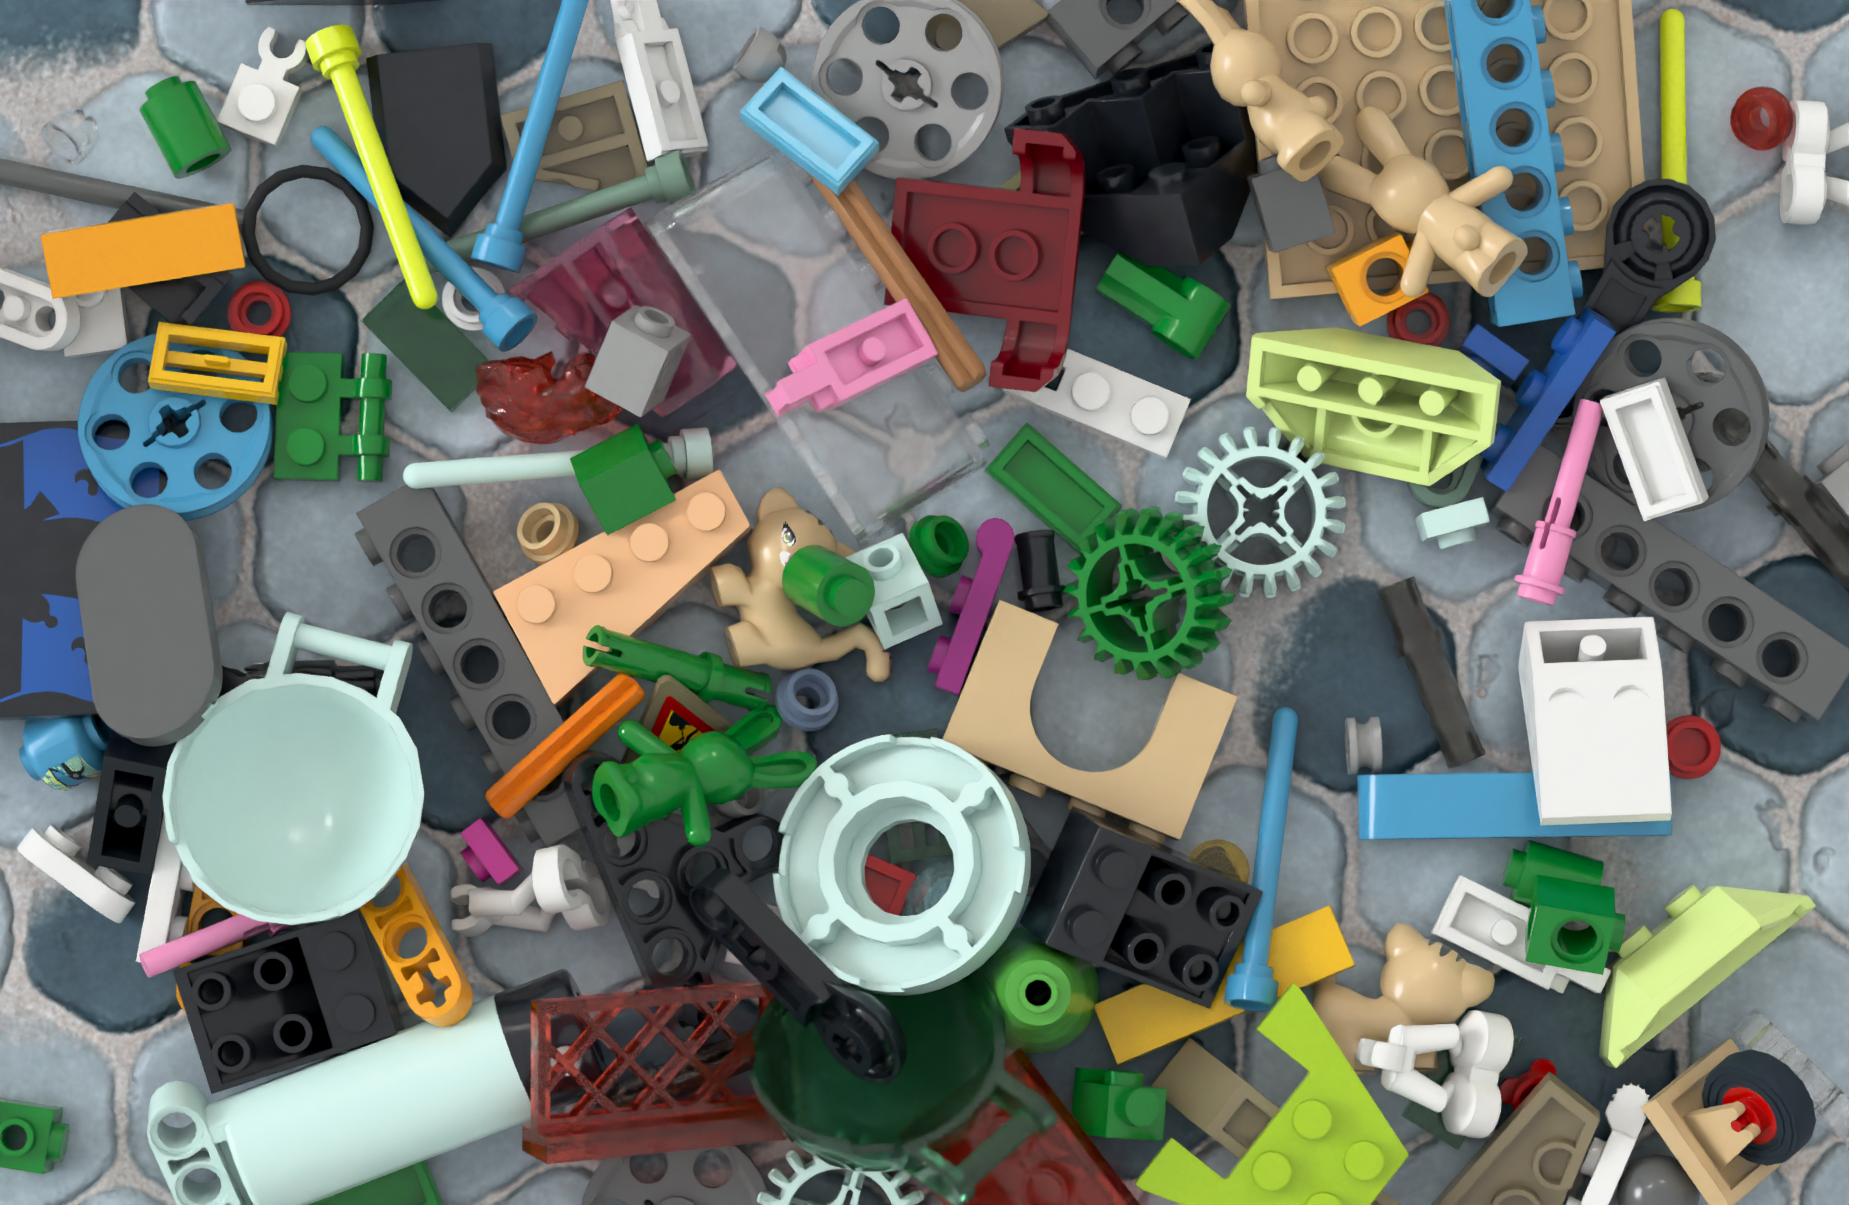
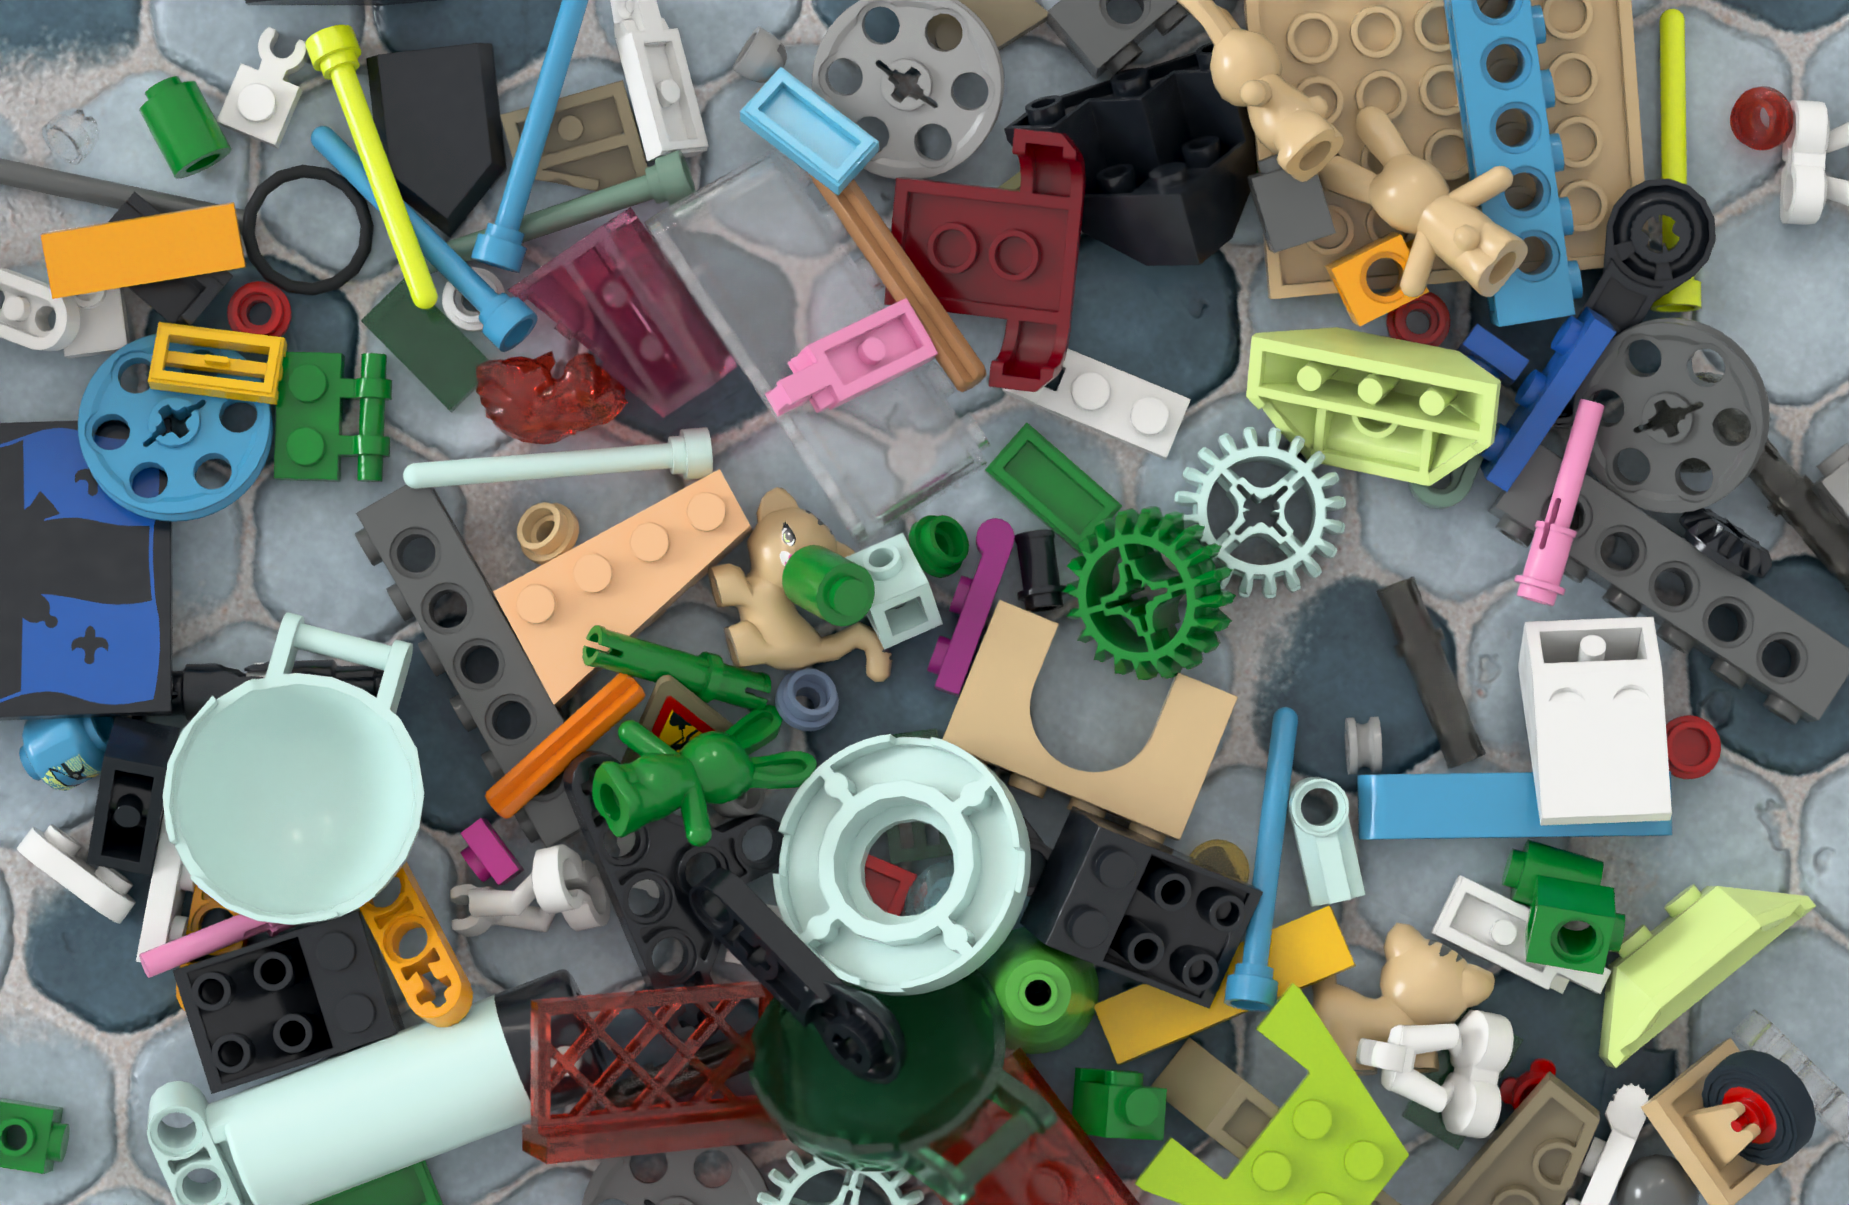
dark grey tile [76,504,223,747] -> none
green brick [570,423,677,536] -> none
light grey brick [585,305,692,418] -> none
green piece [1095,252,1231,360] -> none
light aqua plate [1415,497,1490,550] -> none
white tile [1600,377,1709,521] -> none
none -> light aqua piece [1287,777,1365,907]
none -> black gear [1679,508,1772,579]

